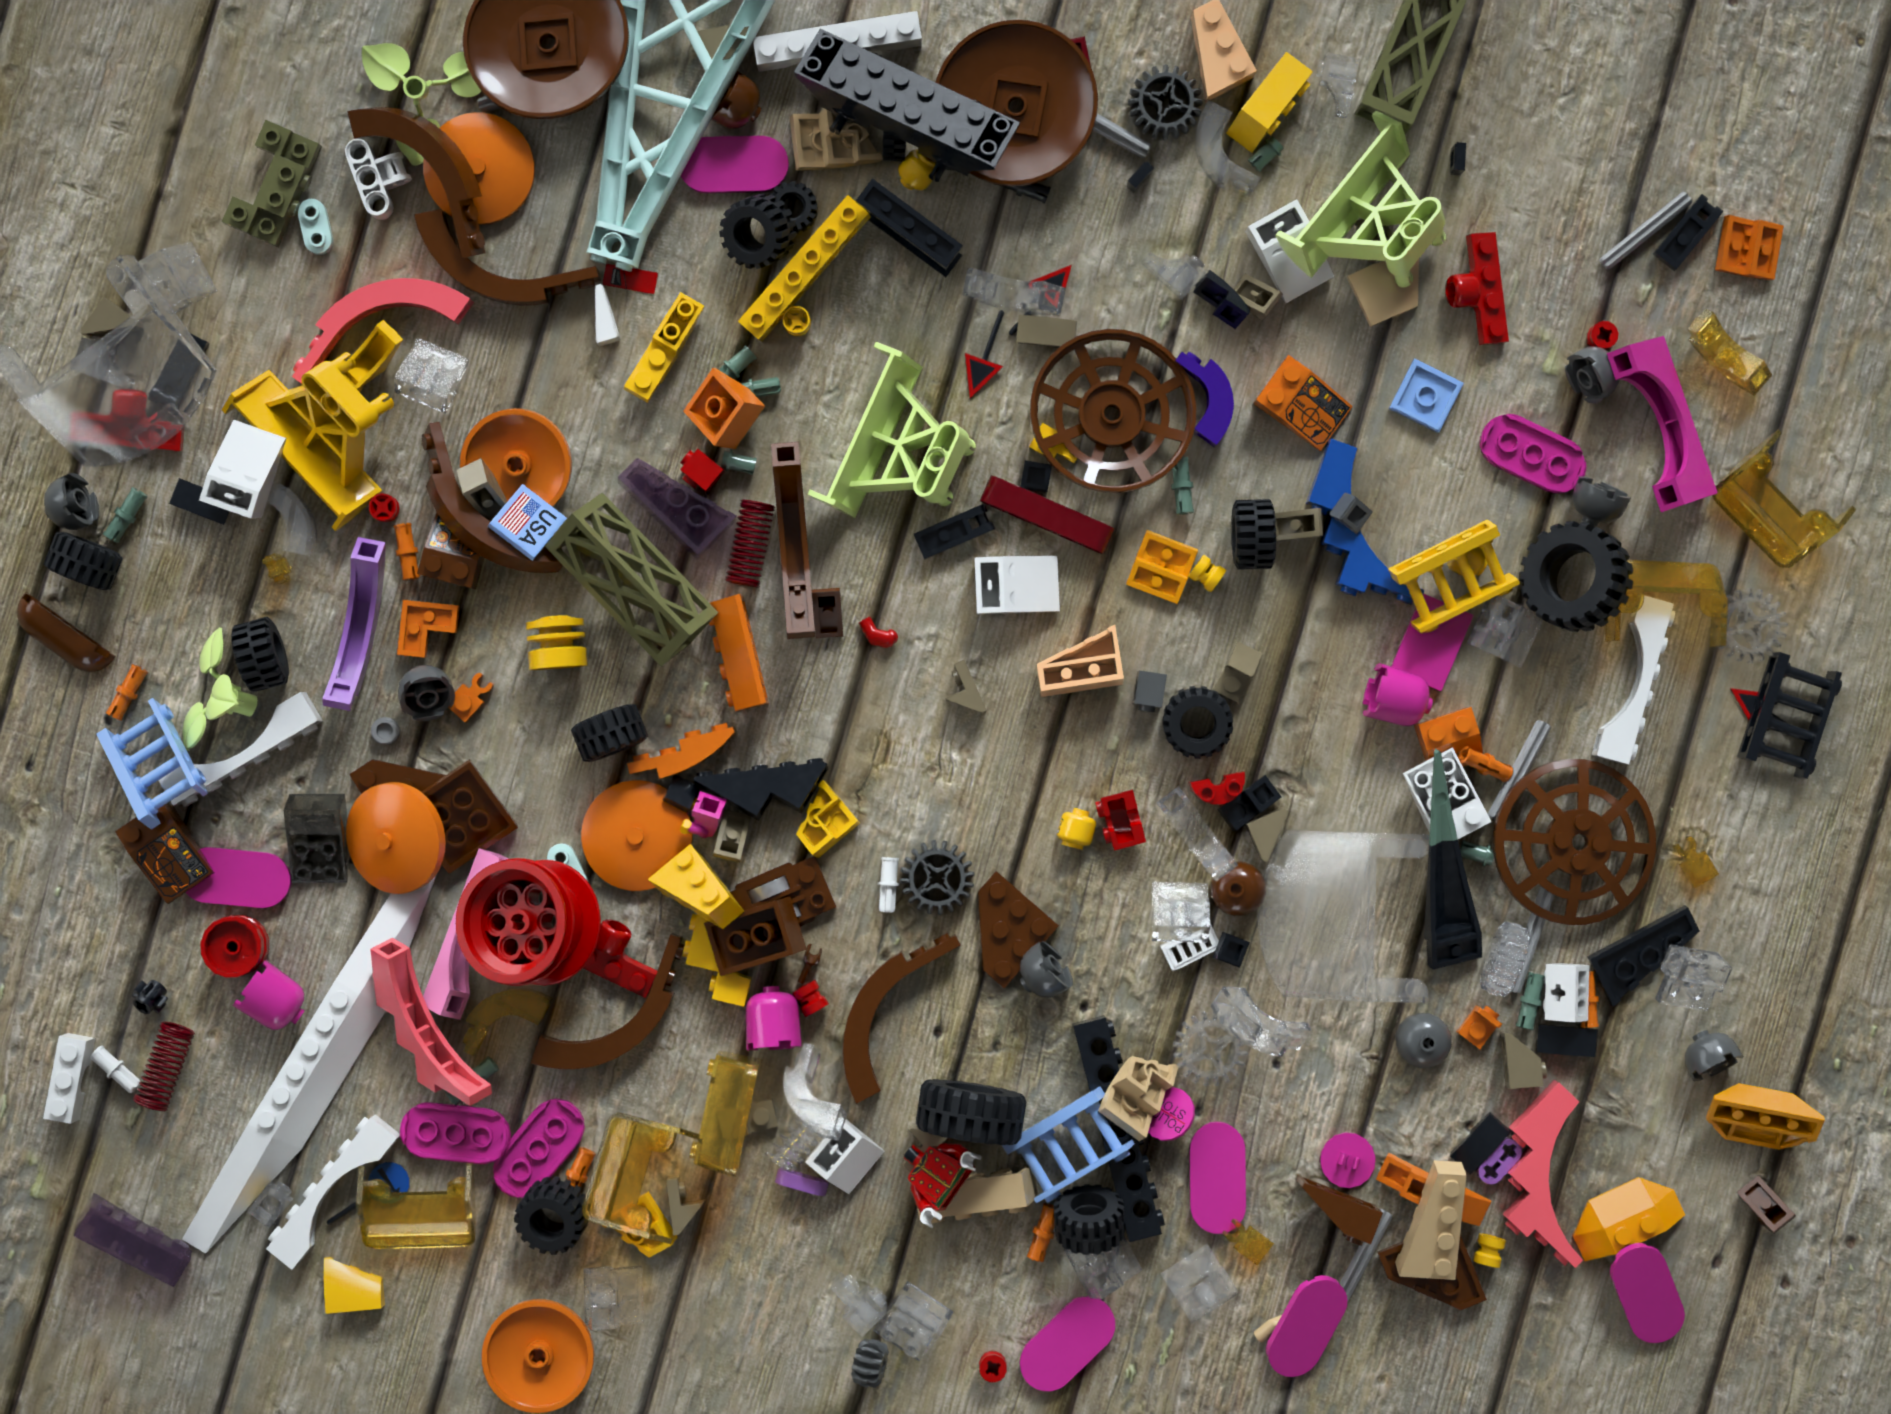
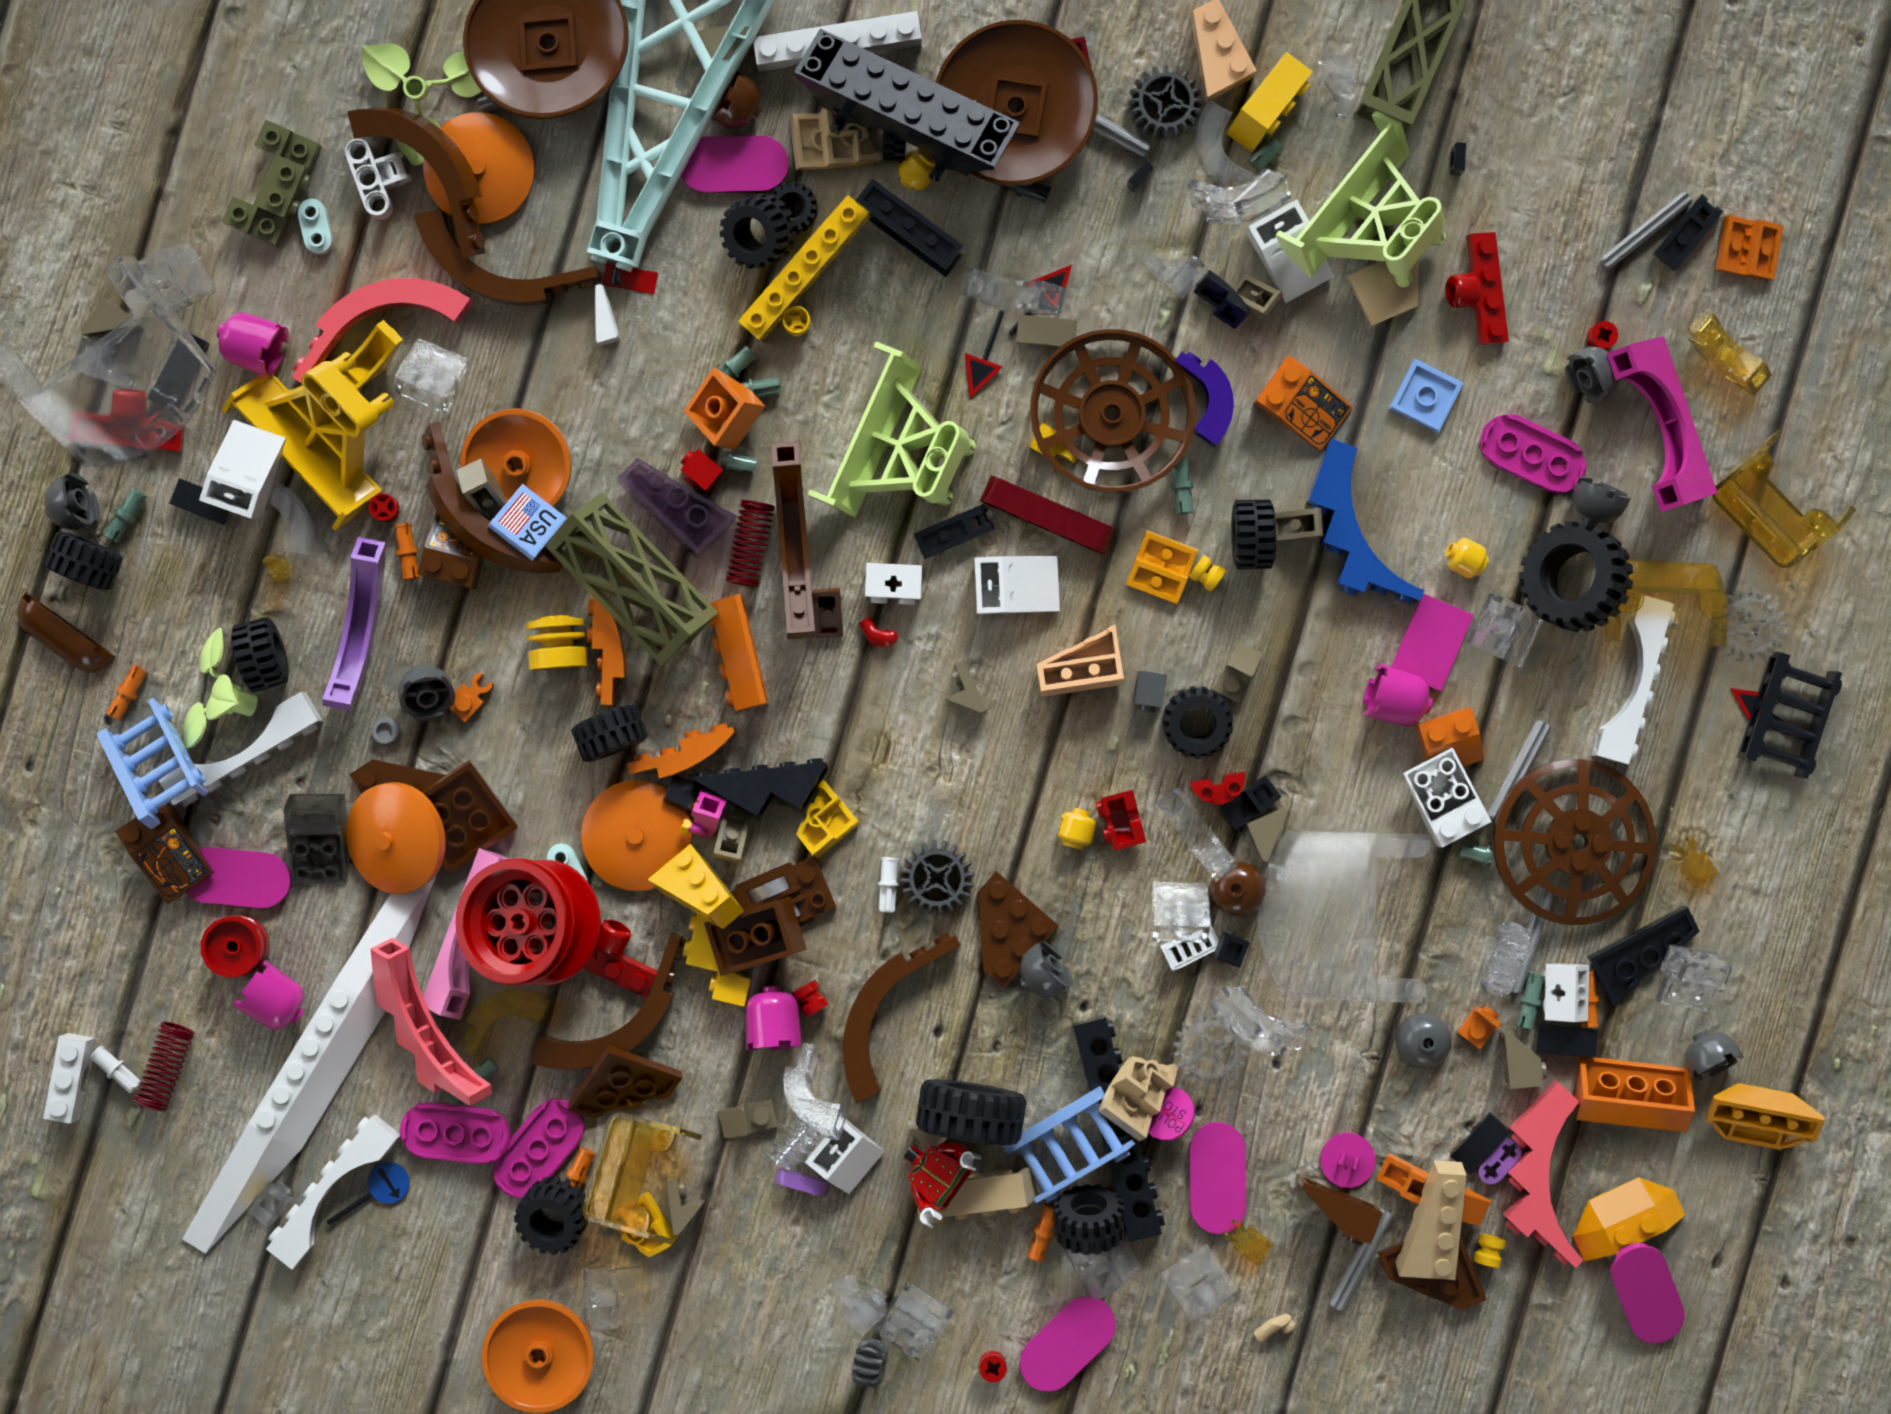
clear purple wedge [74,1193,192,1287] -> none
black gear [132,980,168,1014] -> none
yellow slope [324,1257,385,1314] -> none
clear yellow windscreen [356,1163,476,1249] -> none
orange plate [397,600,460,658] -> none
yellow slope [624,292,704,403] -> none
clear yellow windscreen [689,1050,763,1177] -> none
reddish brown hand [798,944,822,984] -> none
black tile [1020,460,1052,493] -> none
dark pink tile [1266,1275,1348,1377] -> none
dark grey slope [1330,493,1373,534] -> none
yellow fence [1388,520,1520,633] -> none
black plate [1424,748,1482,970] -> none
orange pin [1458,746,1513,782] -> none
slope [1737,1175,1796,1234] -> none
none -> dark pink cylinder [216,312,289,378]
none -> reddish brown plate [568,1045,682,1119]
none -> orange slope [587,597,627,706]
none -> white brick [865,563,922,605]
none -> clear arch [1187,169,1291,224]
none -> orange slope [1575,1056,1695,1133]

